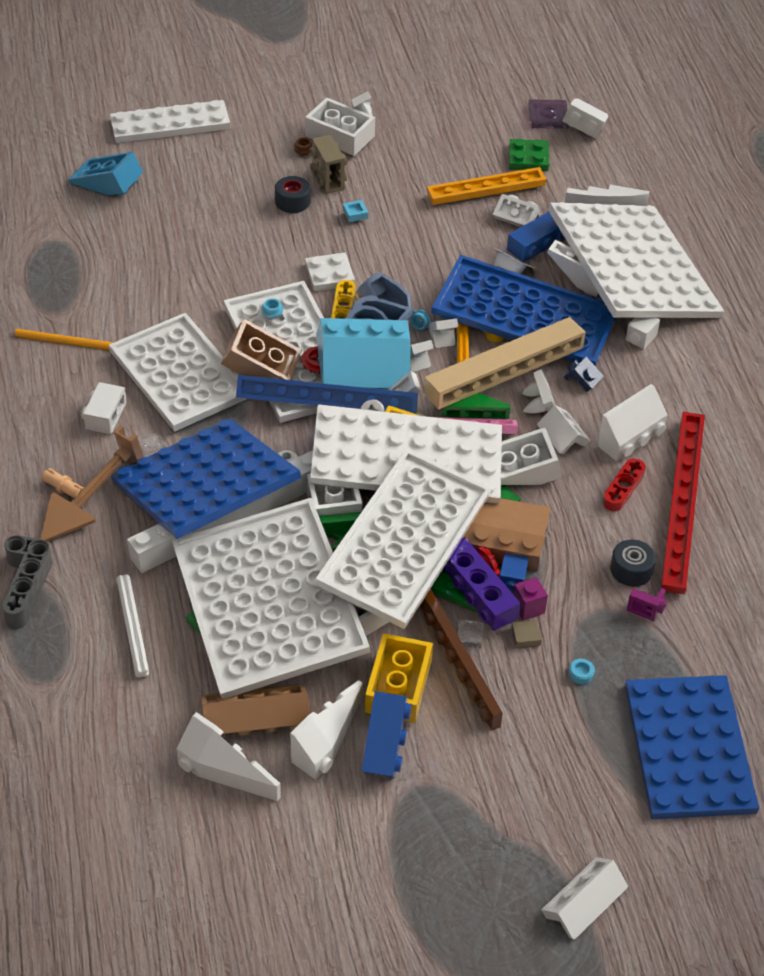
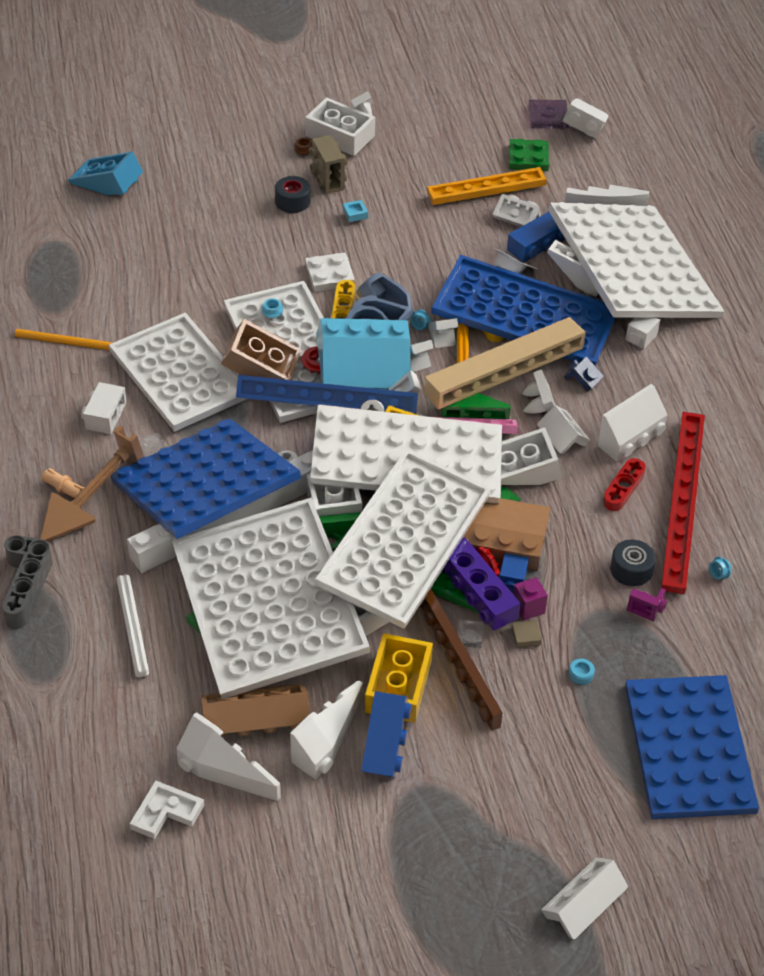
white plate [110,100,231,143] -> none
none -> white plate [130,781,204,839]
none -> medium azure plate [709,556,731,580]

